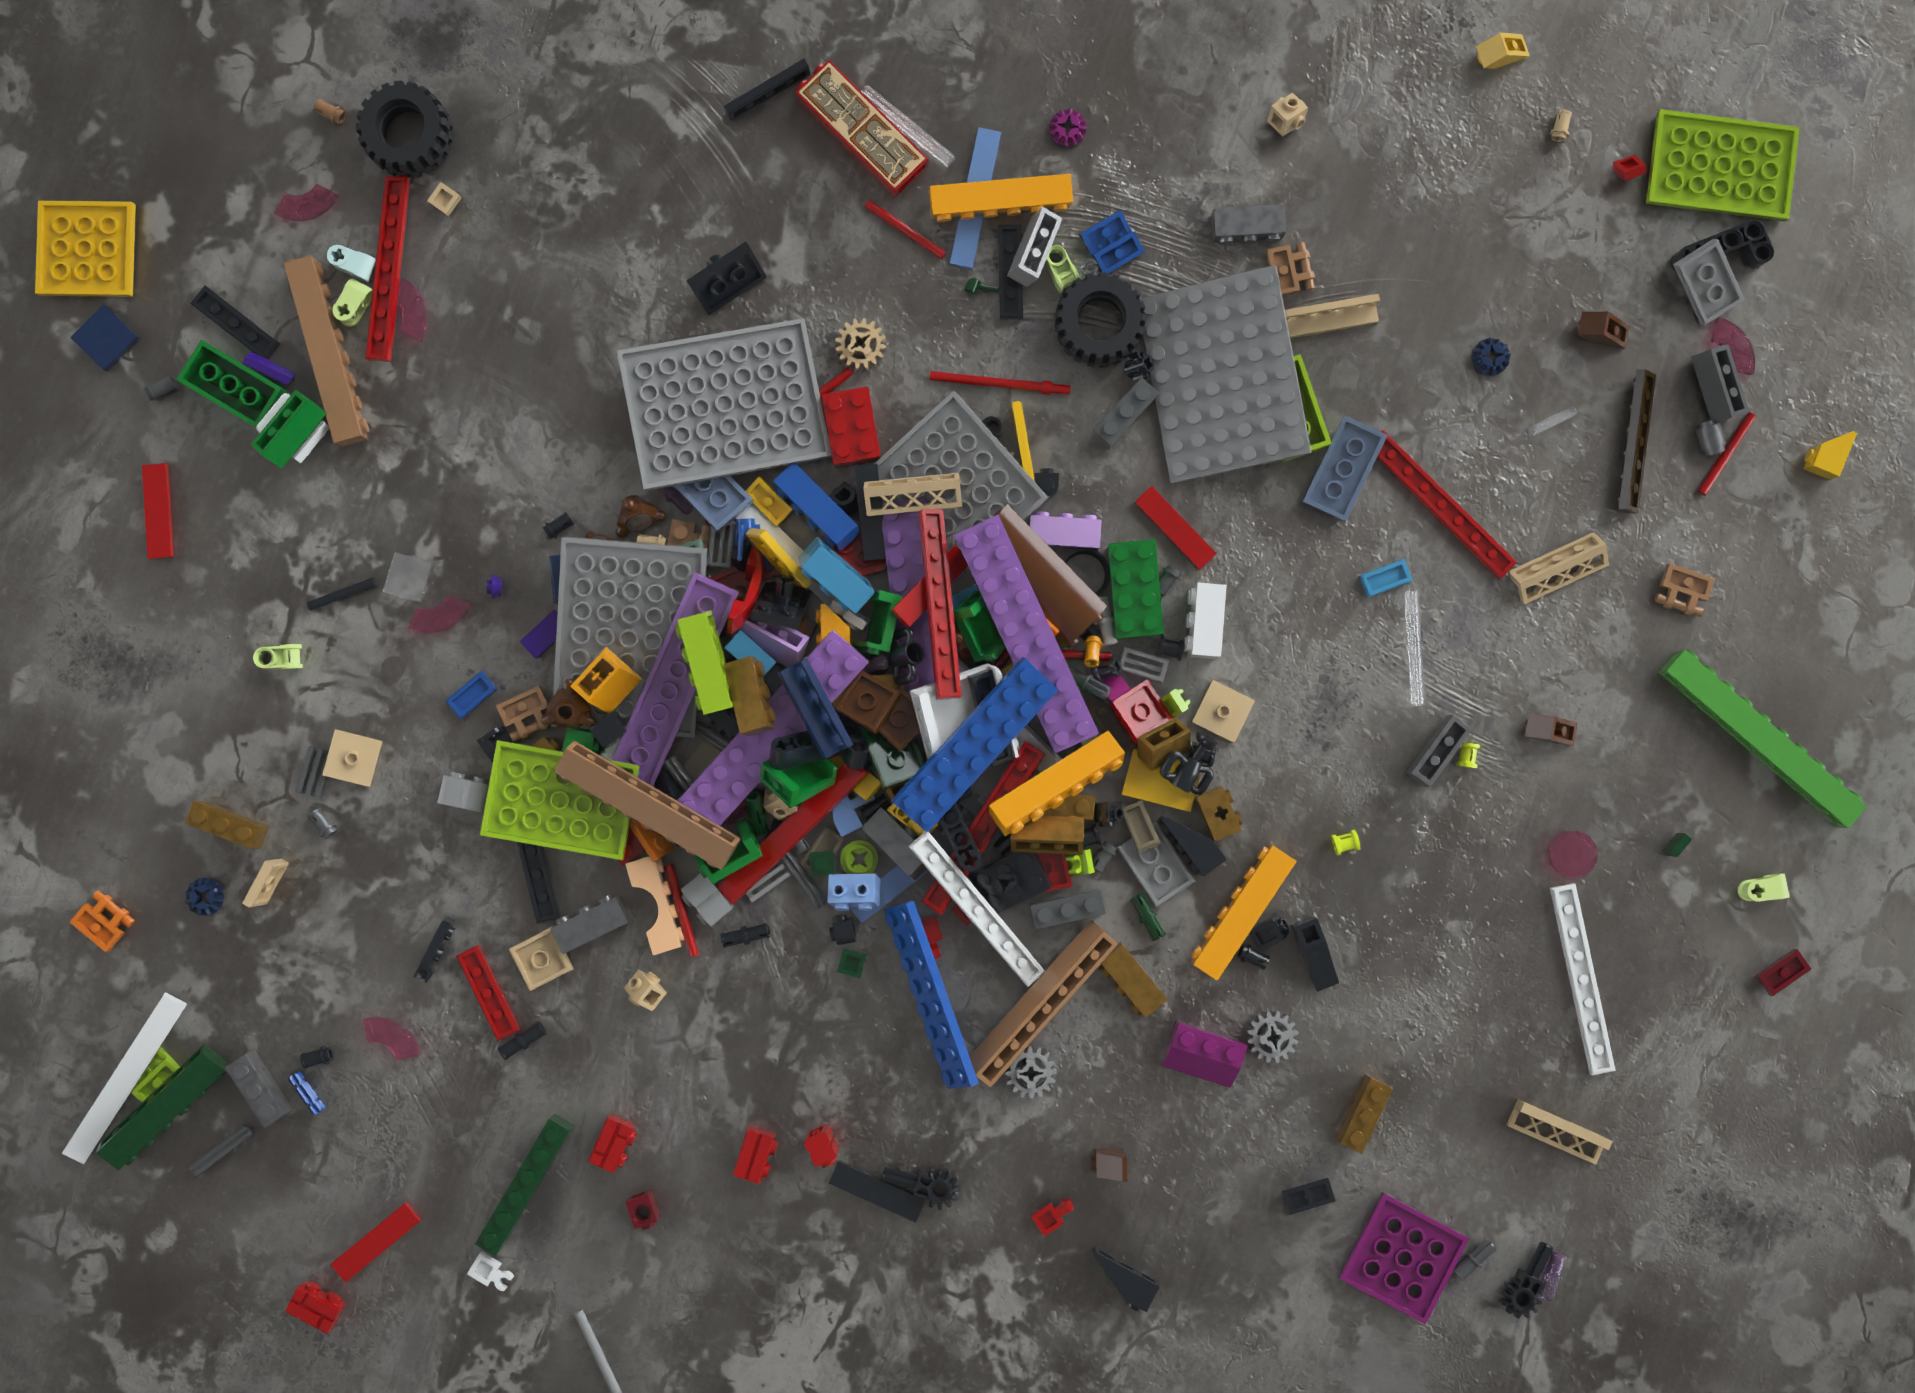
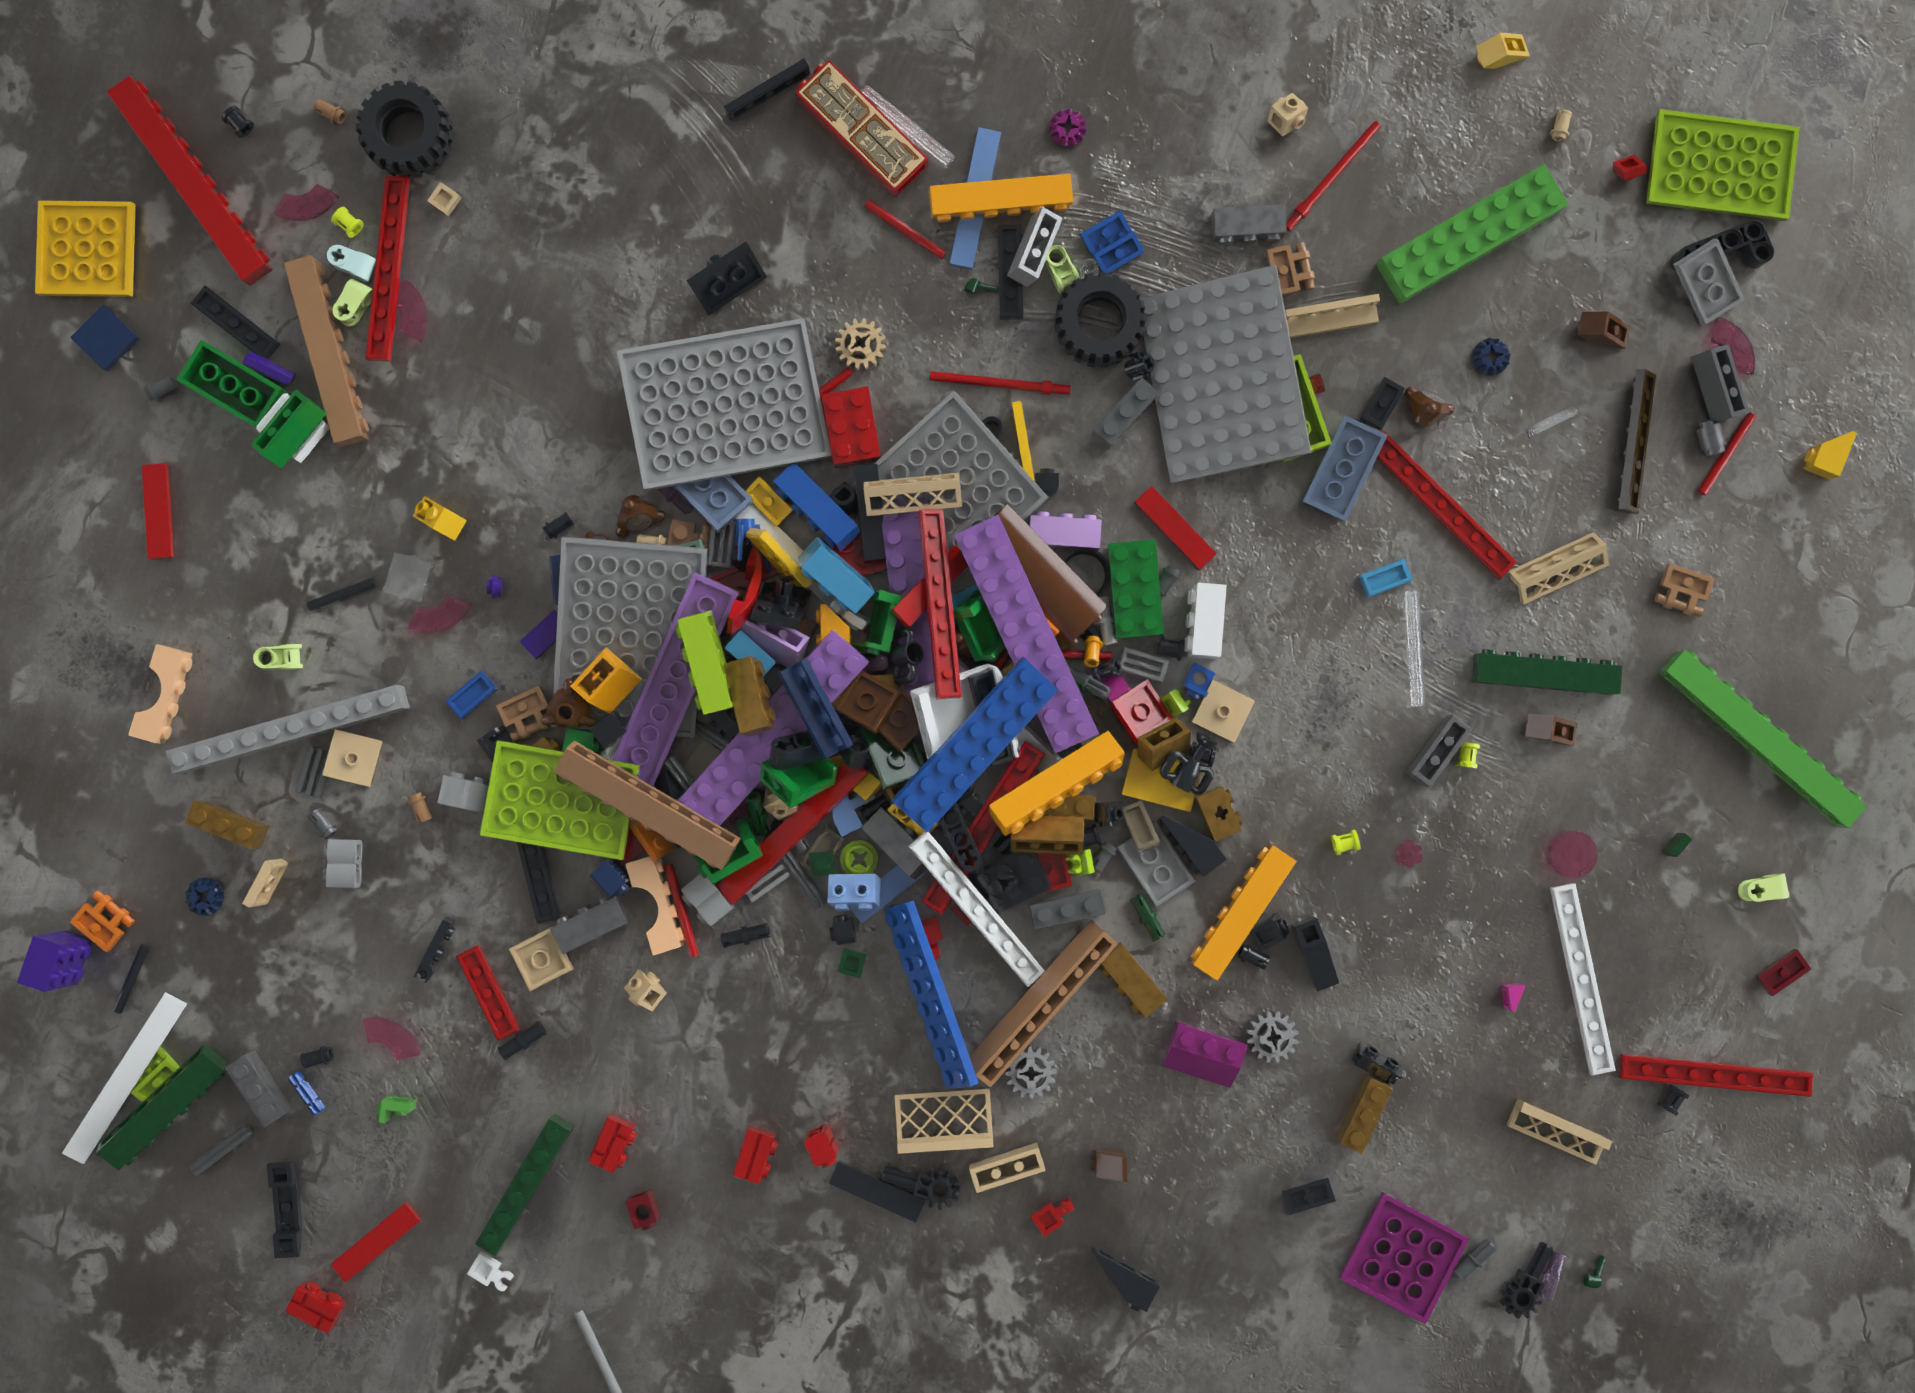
none -> dark purple brick [17,930,92,992]
none -> red brick [106,75,273,286]
none -> black bar [112,944,150,1014]
none -> light nougat arch [128,644,192,744]
none -> light grey brick [166,685,410,774]
none -> black bush [221,105,254,138]
none -> black slope [267,1161,302,1259]
none -> light grey brick [323,839,362,888]
none -> neon yellow bush [331,206,364,238]
none -> bright green bracket [377,1096,417,1124]
none -> medium nougat pin [407,792,432,824]
none -> yellow slope [413,496,467,541]
none -> dark blue brick [590,859,632,897]
none -> tan fence [895,1089,994,1154]
none -> tan brick [969,1143,1046,1193]
none -> blue bracket [1182,663,1215,700]
none -> red bar [1286,121,1381,232]
none -> clear red hinge [1309,374,1325,394]
none -> black hinge [1352,1042,1402,1085]
none -> black plate [1360,377,1405,431]
none -> bright green brick [1376,164,1569,305]
none -> clear pink plant [1396,840,1423,867]
none -> reddish brown rock [1405,387,1455,427]
none -> dark green brick [1472,649,1623,695]
none -> dark pink slope [1501,983,1525,1011]
none -> dark green hand [1584,1255,1606,1288]
none -> red tile [1619,1054,1814,1097]
none -> black bush [1658,1084,1689,1116]

